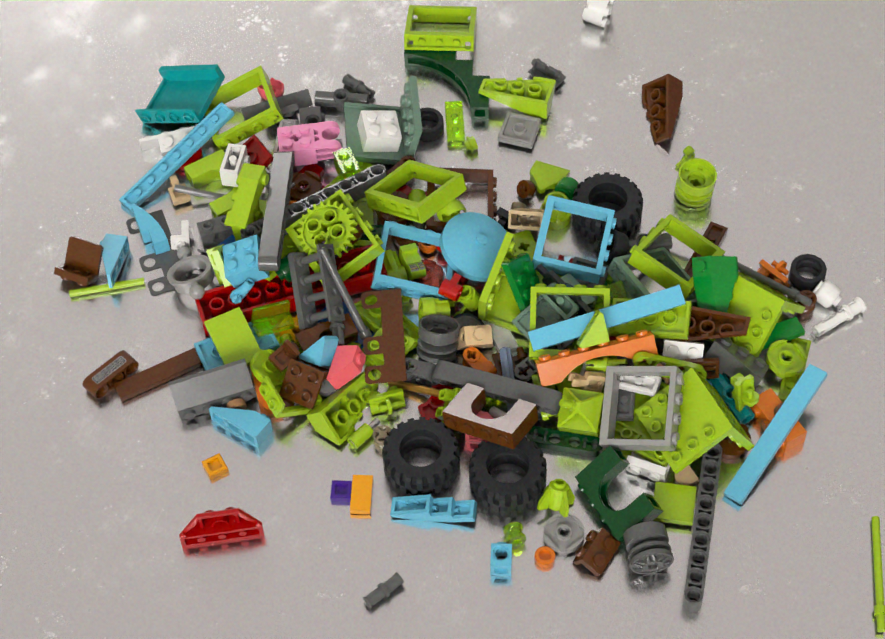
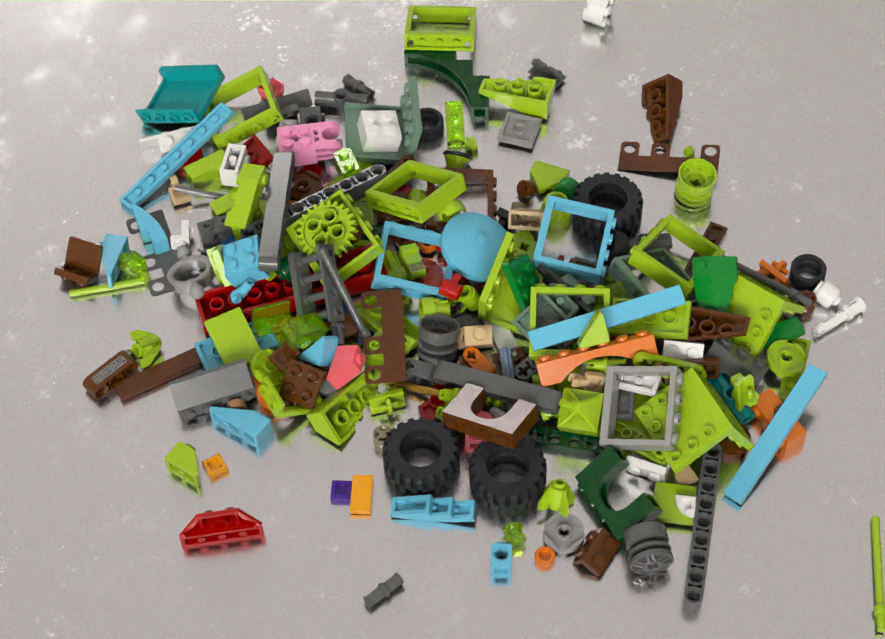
lime piece [347,418,380,450] -> none
none -> clear neon green head [119,250,148,278]
none -> lime brick [126,329,162,368]
none -> lime slope [164,441,201,487]
none -> clear neon green brick [280,312,329,350]
none -> lime hat [443,150,473,168]
none -> reddish brown piece [618,141,720,174]
none -> white tile [675,494,696,518]

